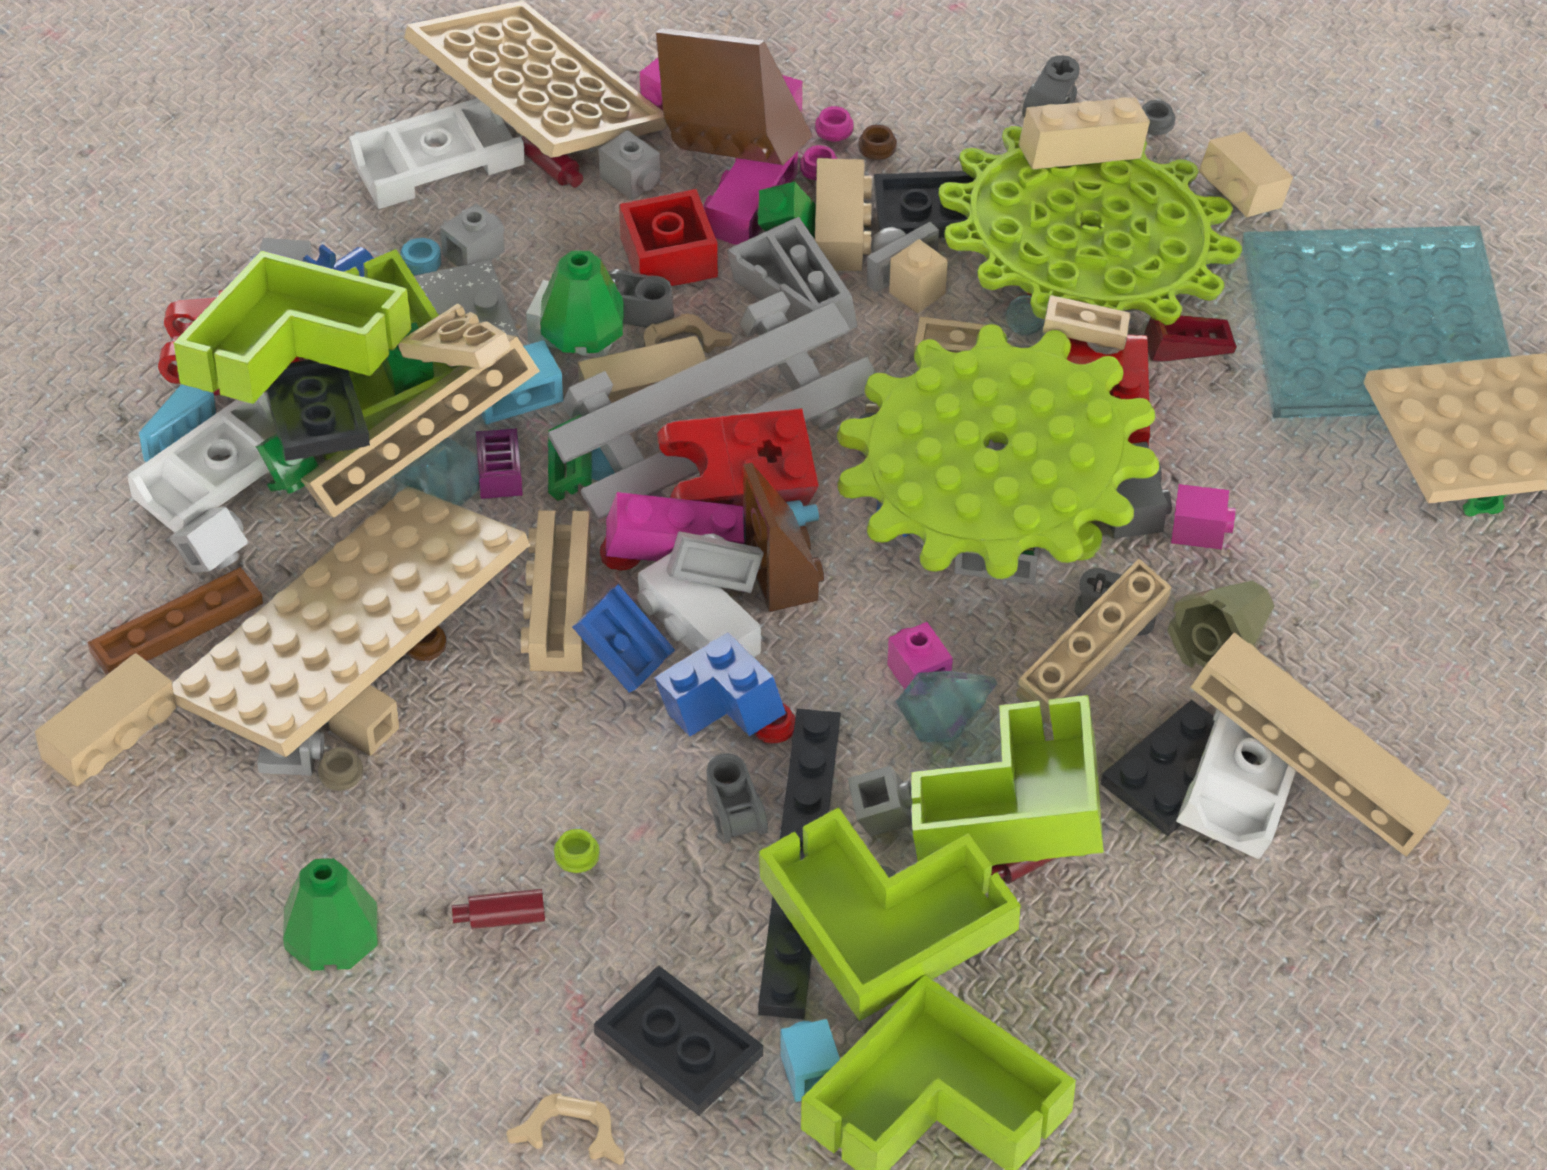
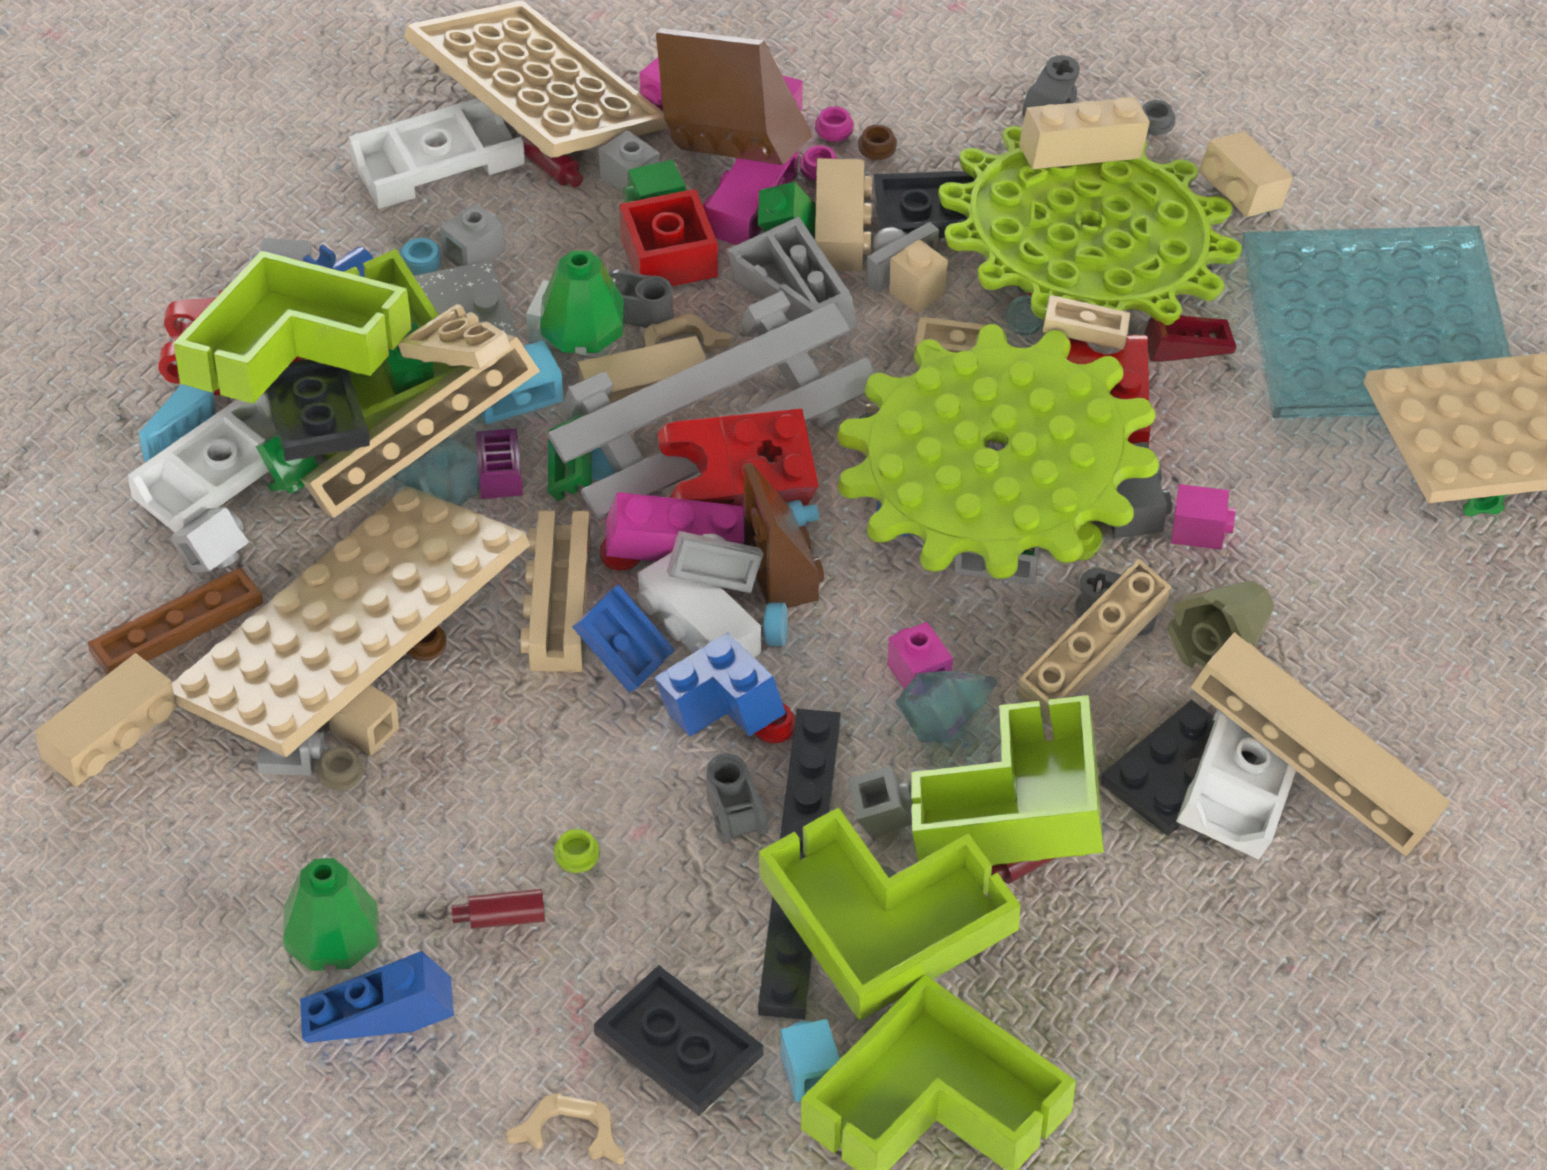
none -> blue slope [300,951,454,1043]
none -> green brick [623,159,686,203]
none -> medium azure tile [764,602,788,646]

